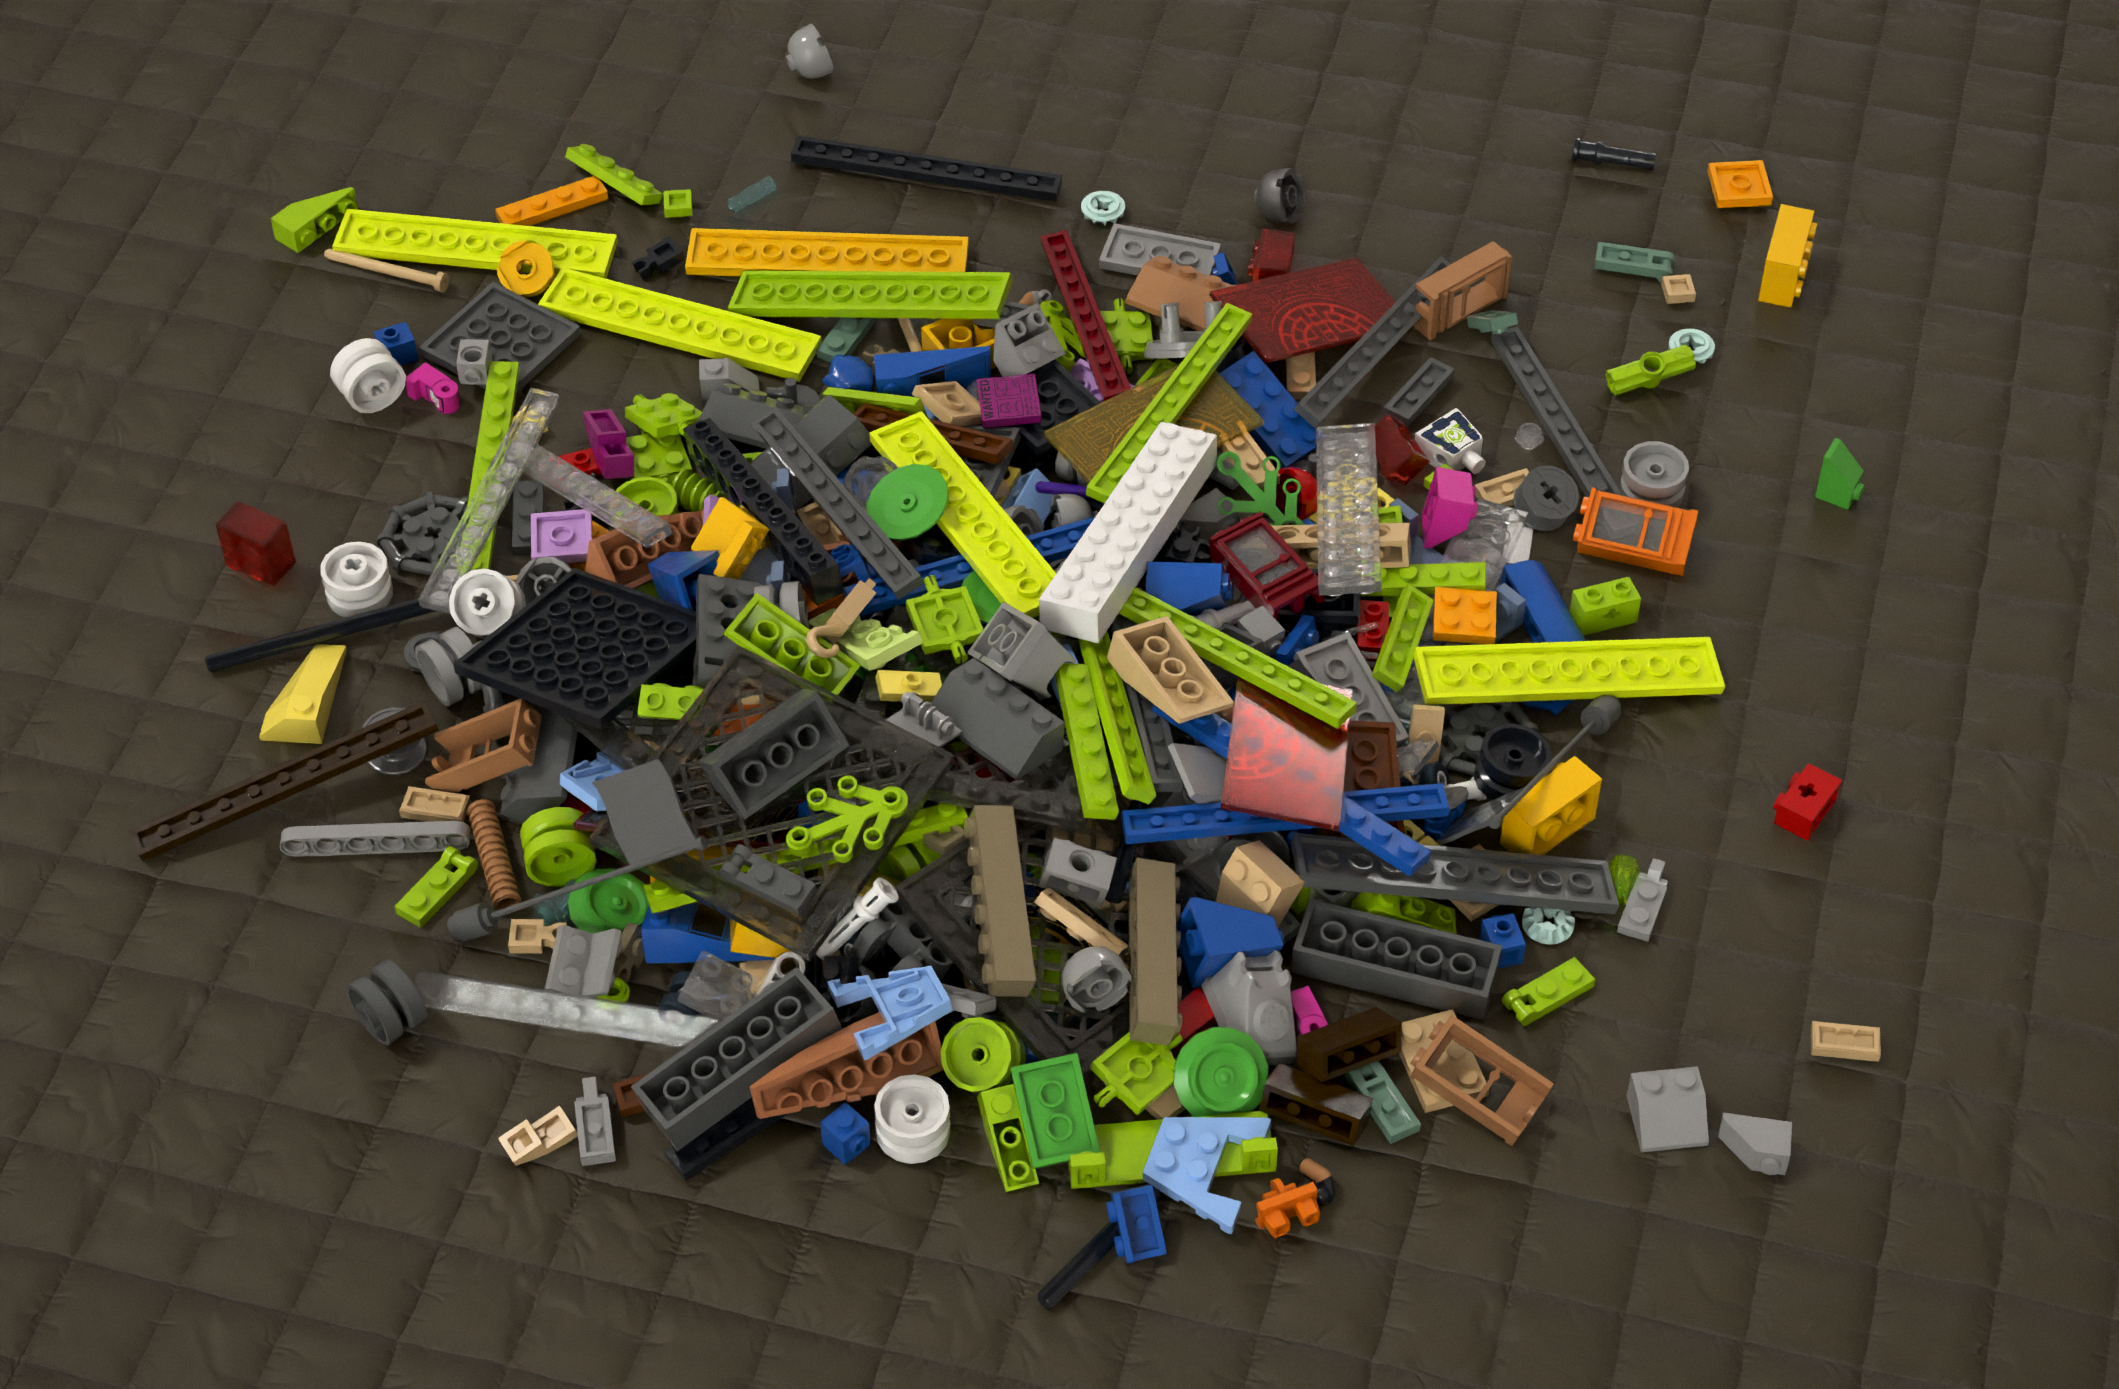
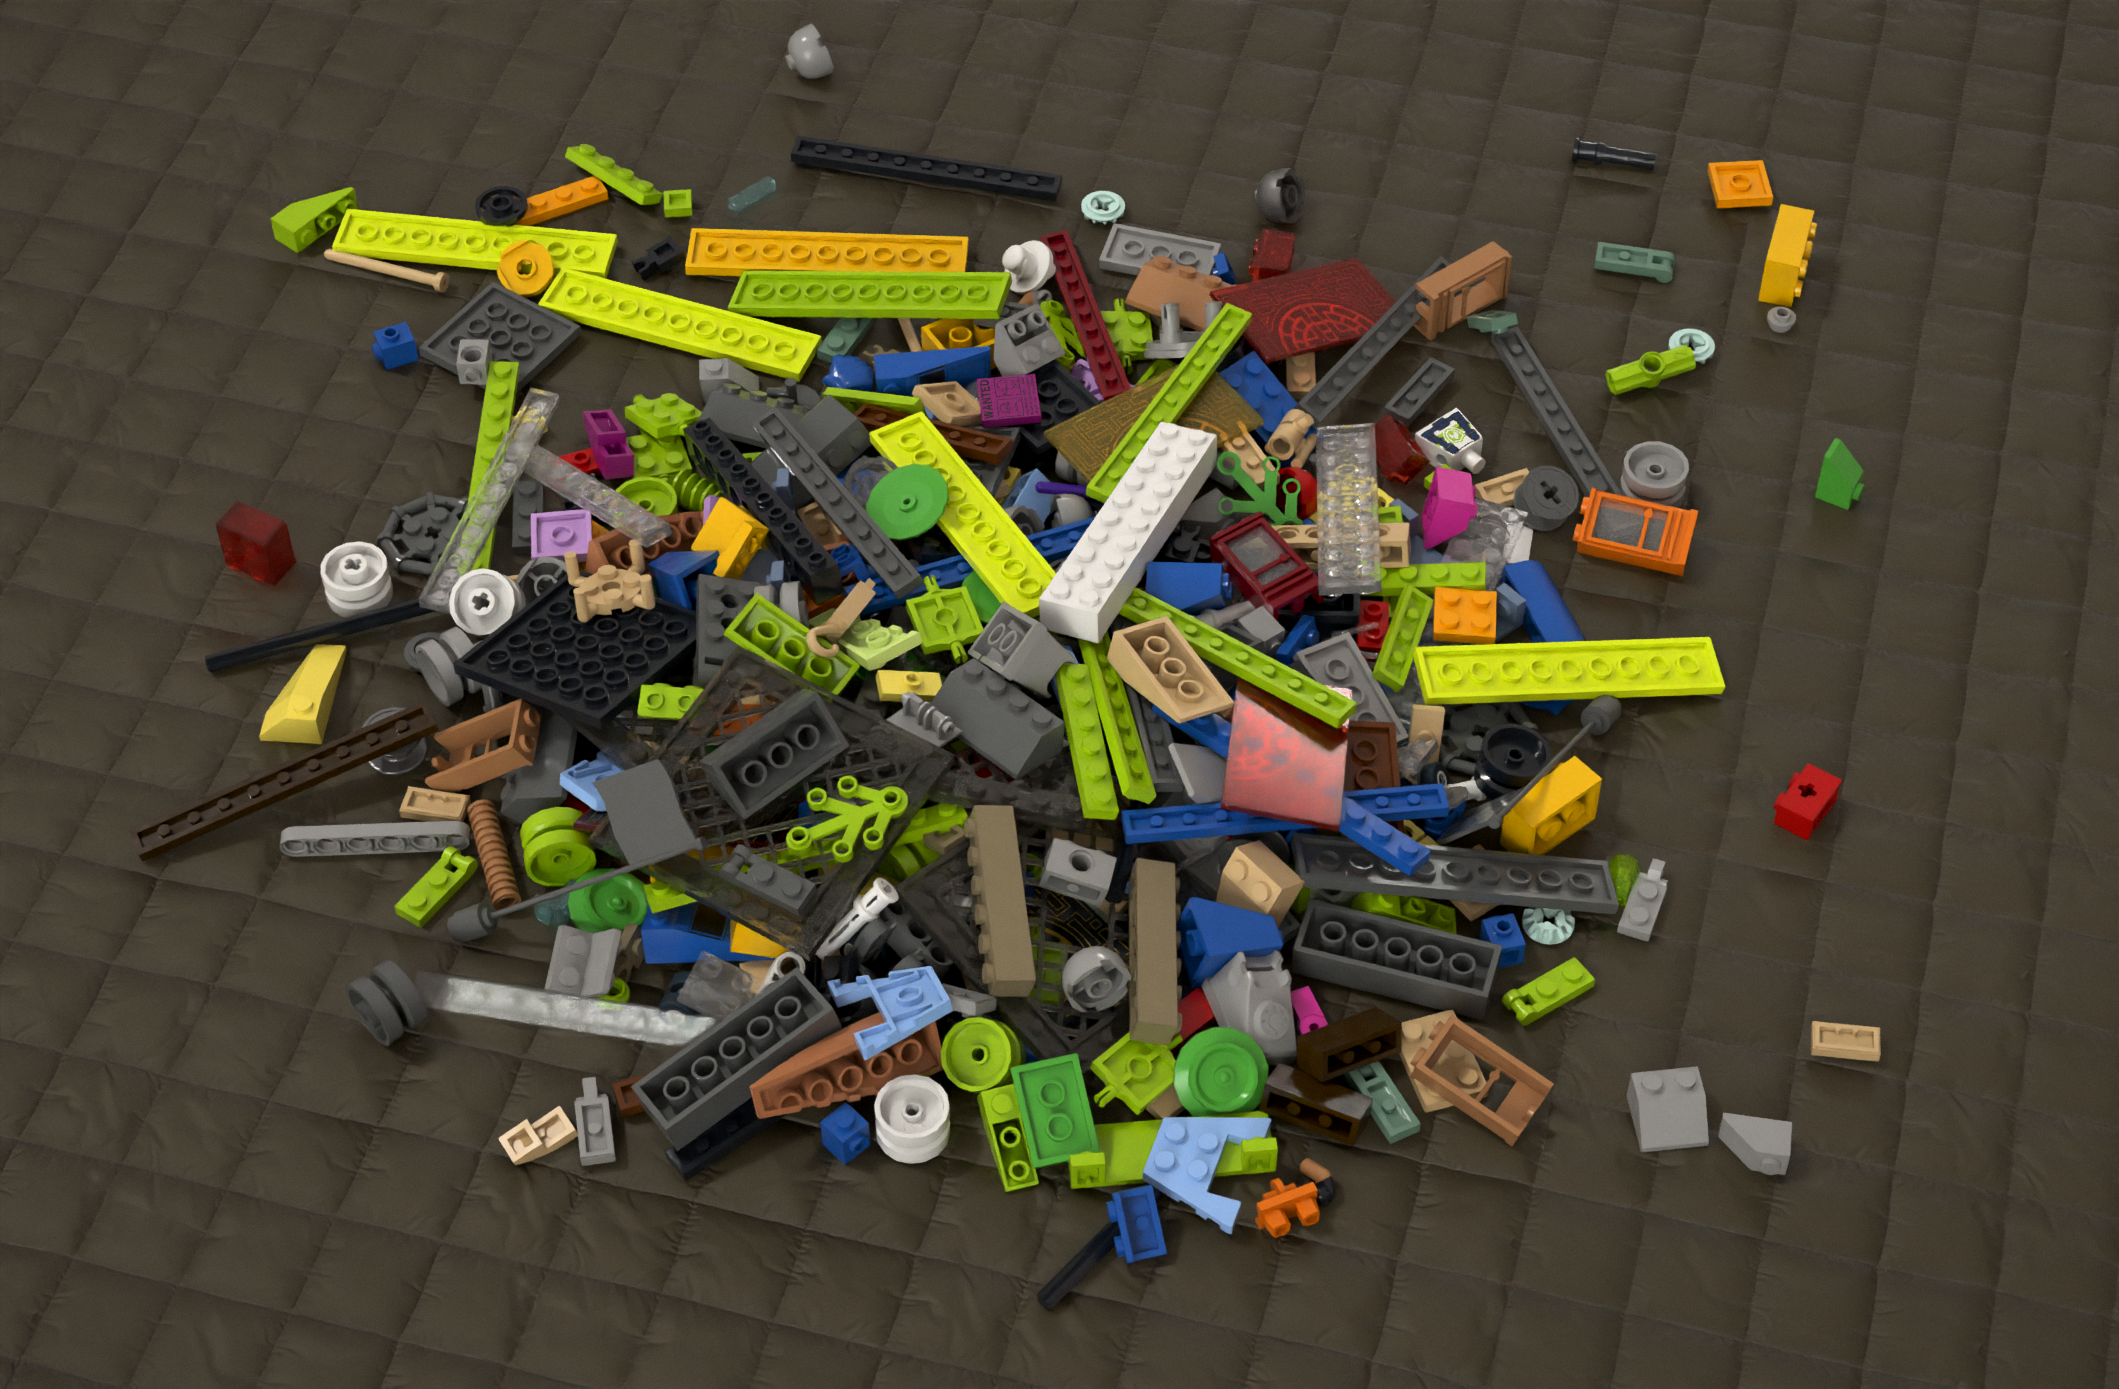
white wheel [330,338,406,413] -> none
dark pink leg [405,362,461,414] -> none
tan plate [508,919,567,954] -> none
tan plate [1034,888,1129,957] -> none
clear plate [1515,423,1544,450] -> none
lime brick [1570,577,1641,636] -> none
tan plate [1661,274,1696,304] -> none
none -> black wheel [475,186,528,227]
none -> tan plate [564,539,656,623]
none -> white plate [1002,240,1056,296]
none -> tan pin [1264,409,1319,468]
none -> light grey plate [1767,306,1796,333]

